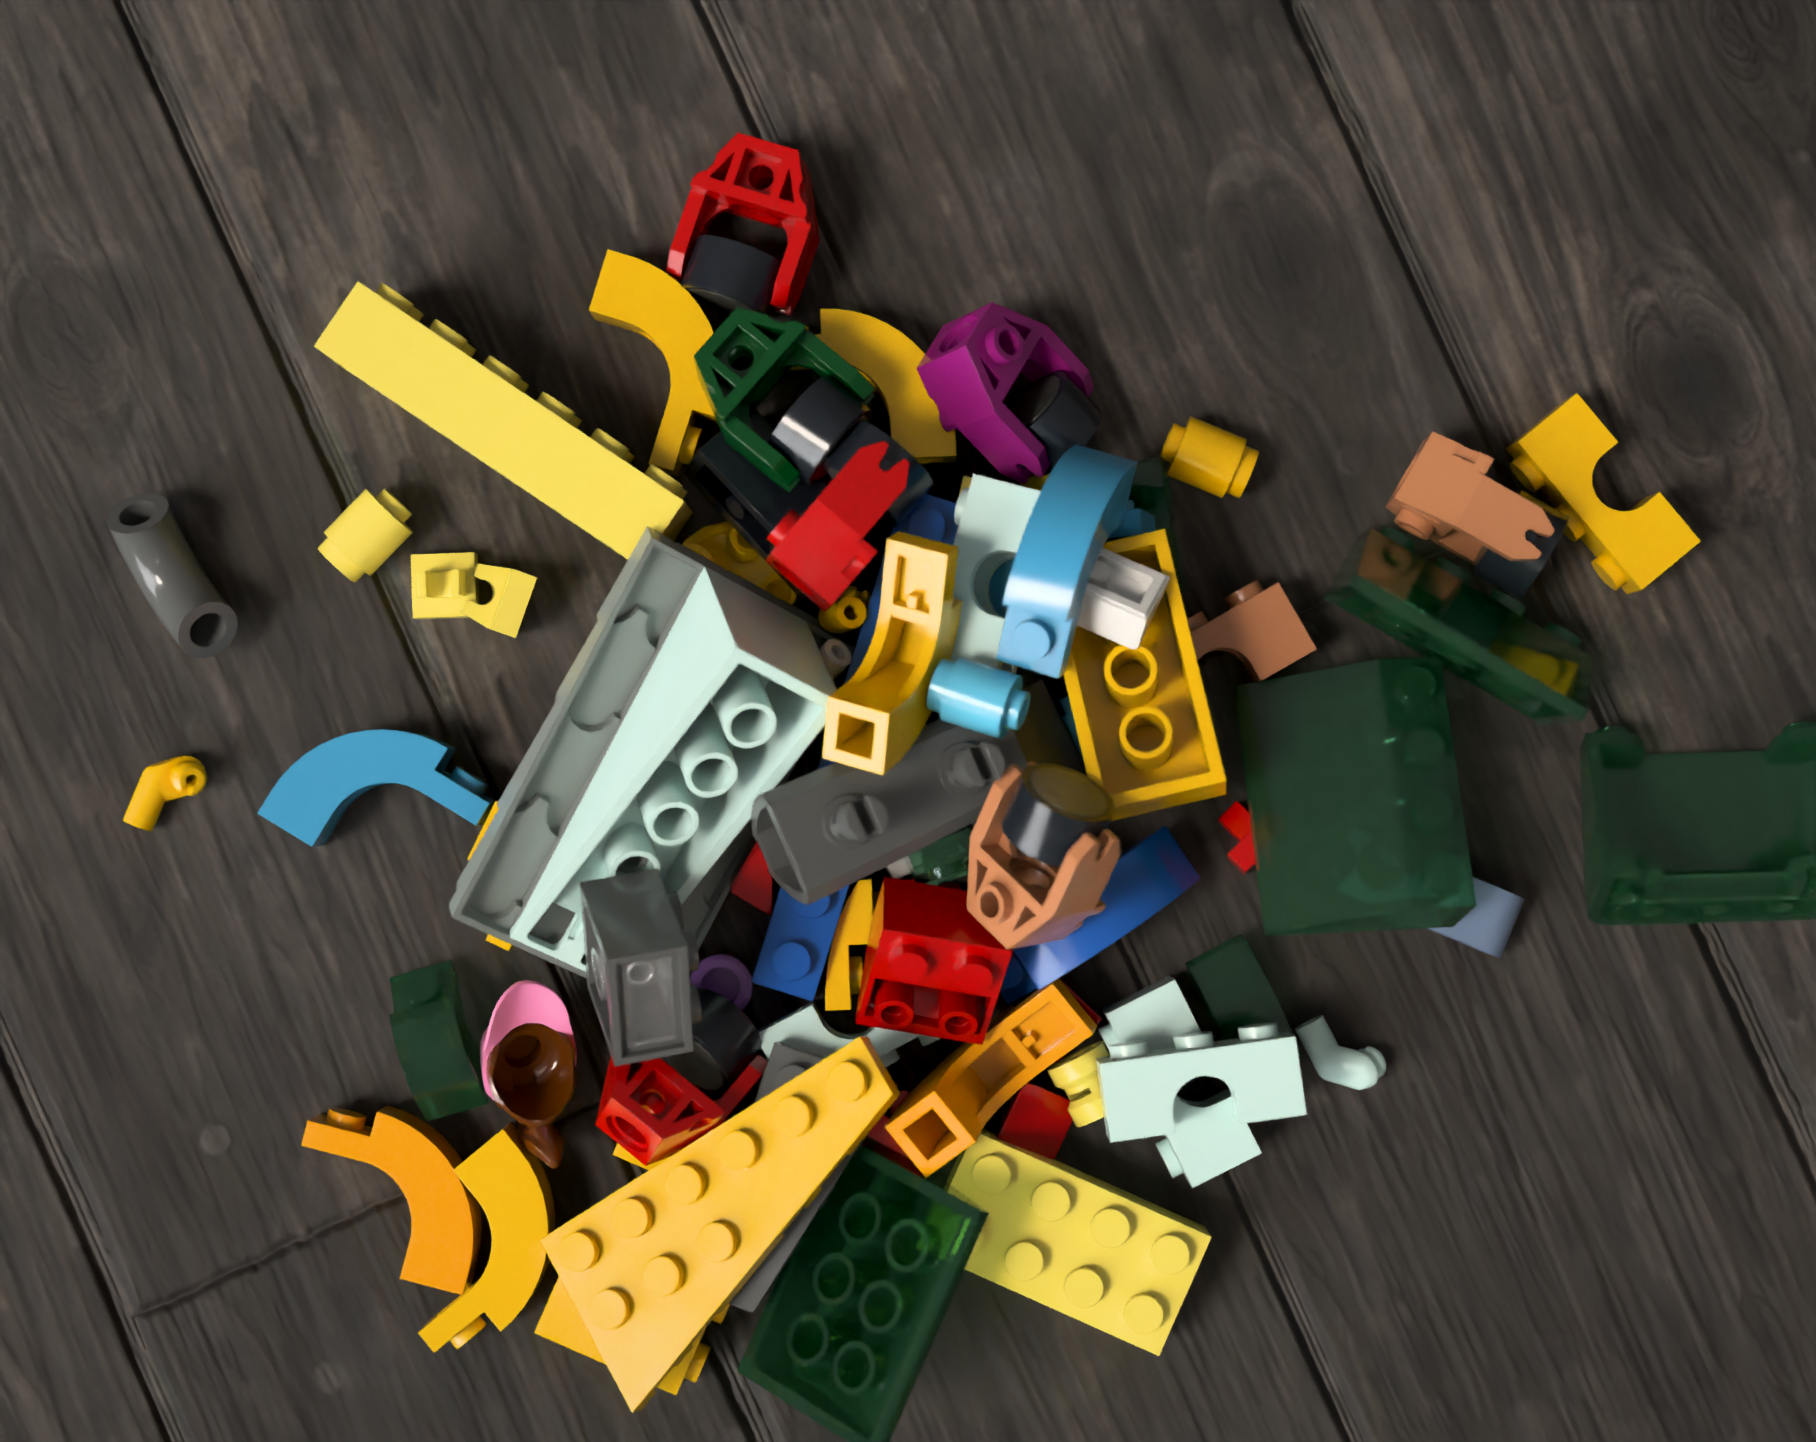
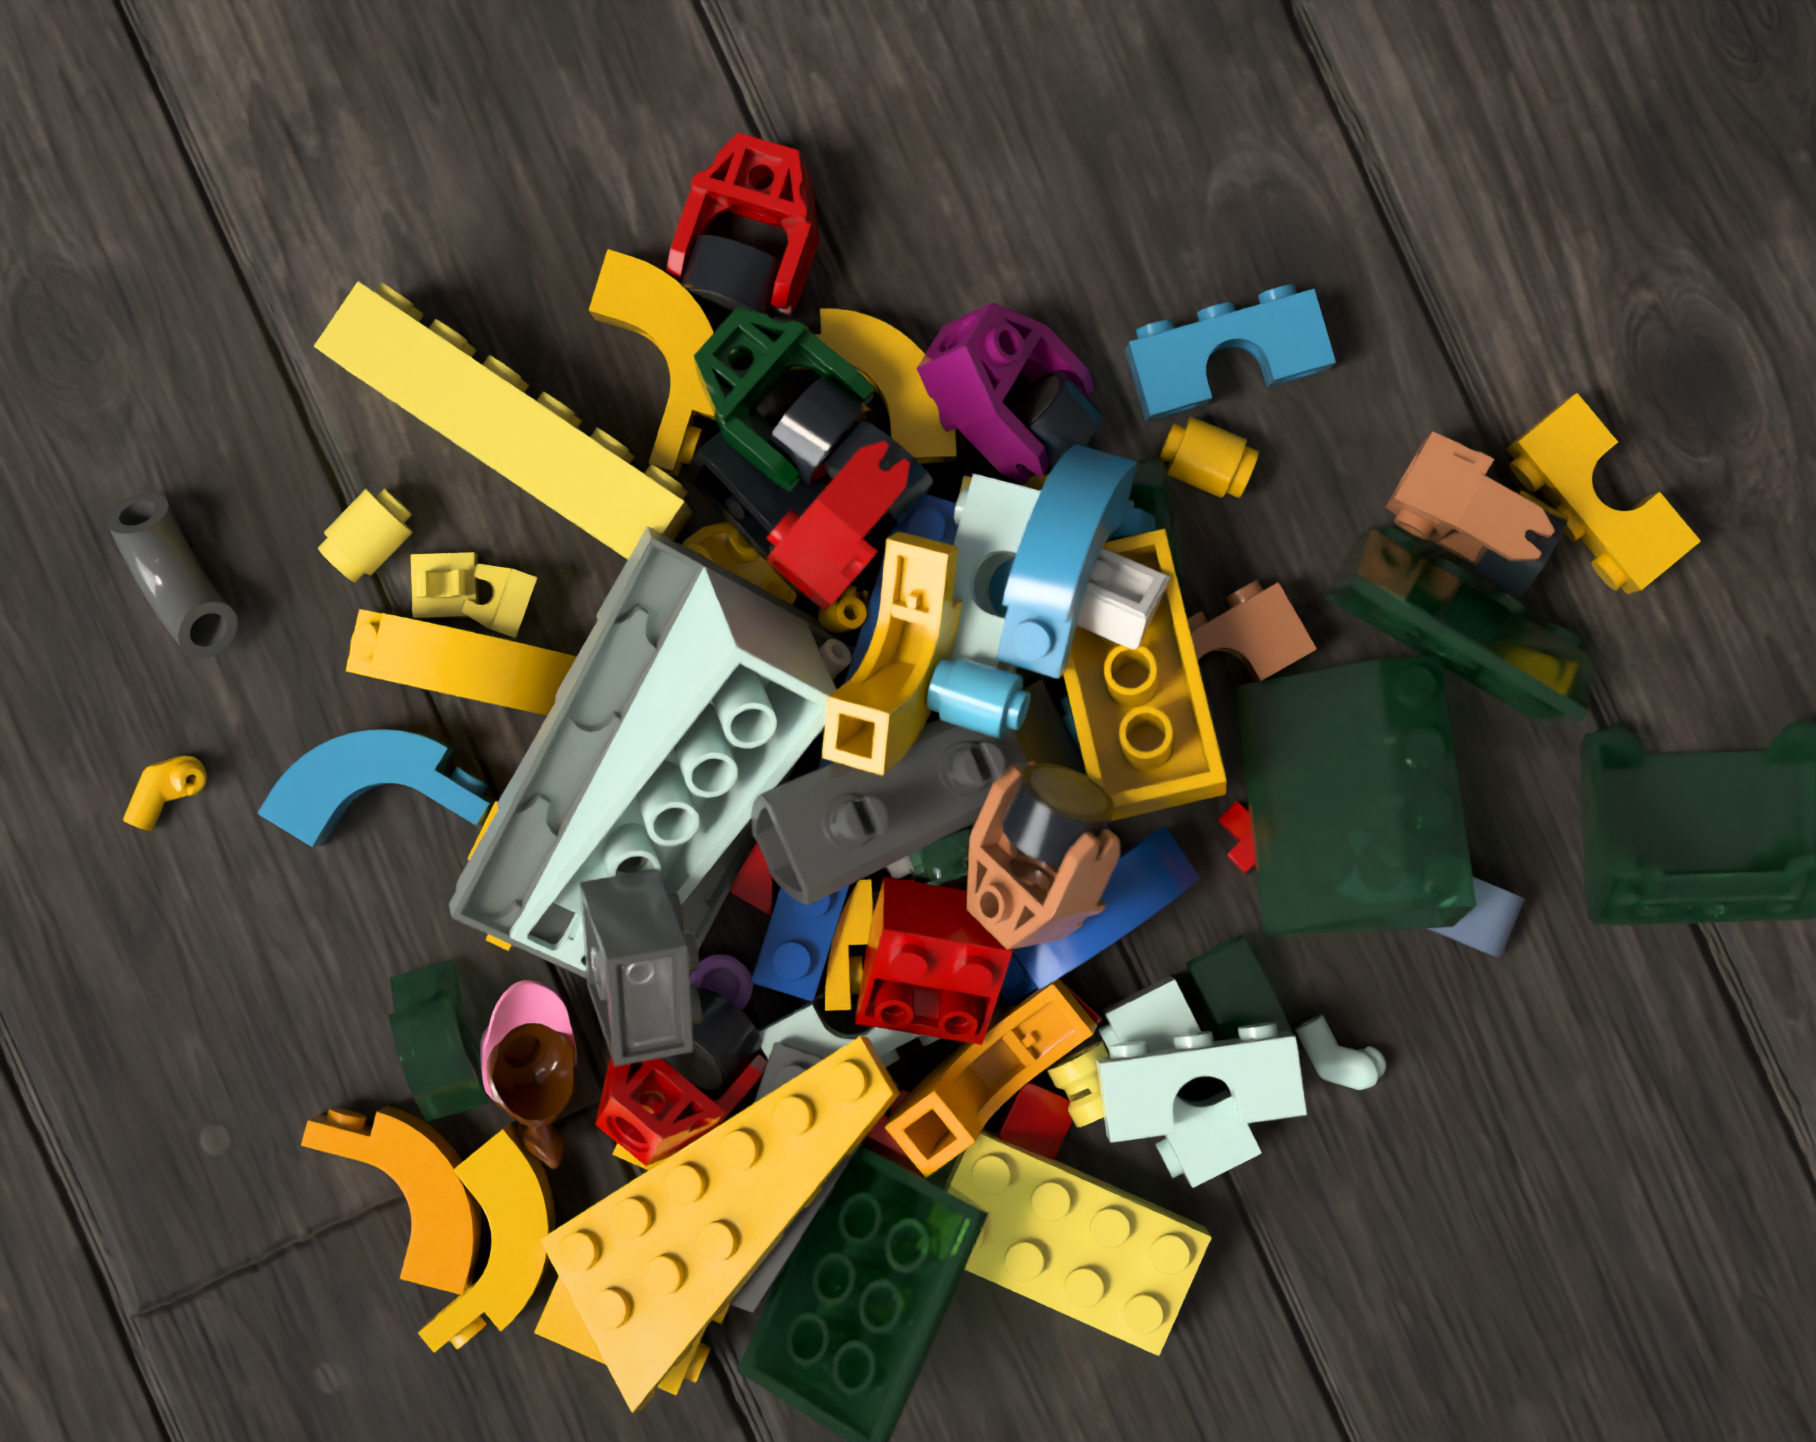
none -> yellow arch [346,609,577,716]
none -> dark azure arch [1125,284,1336,423]

